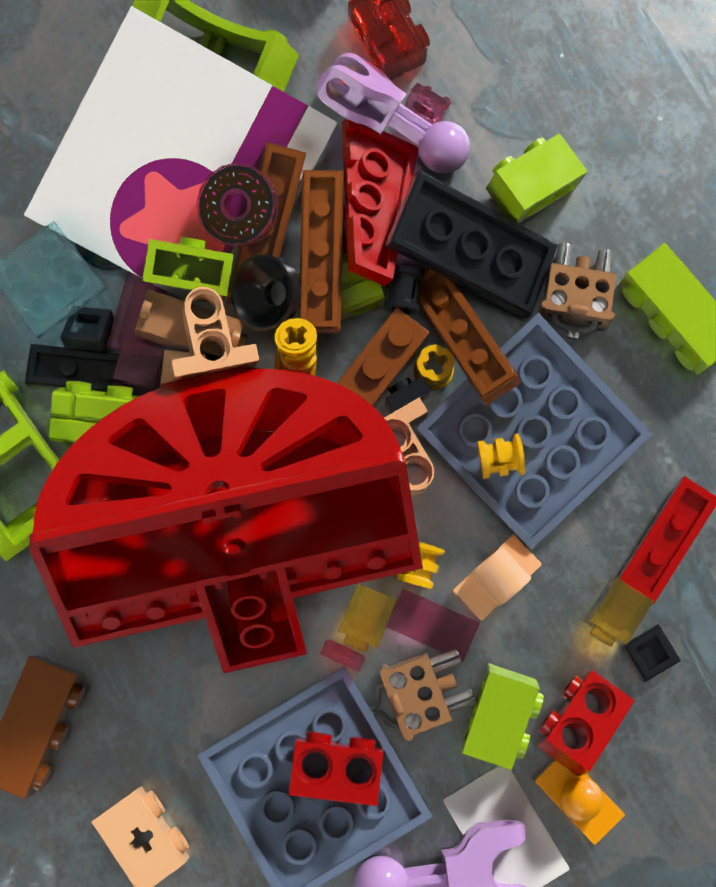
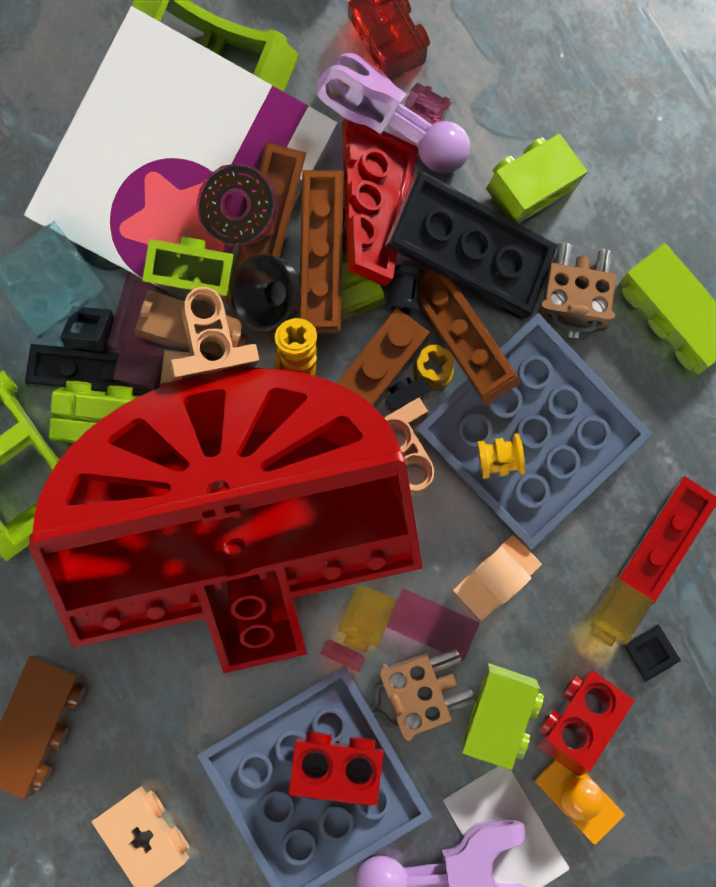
yellow bush [396,542,445,590] -> none

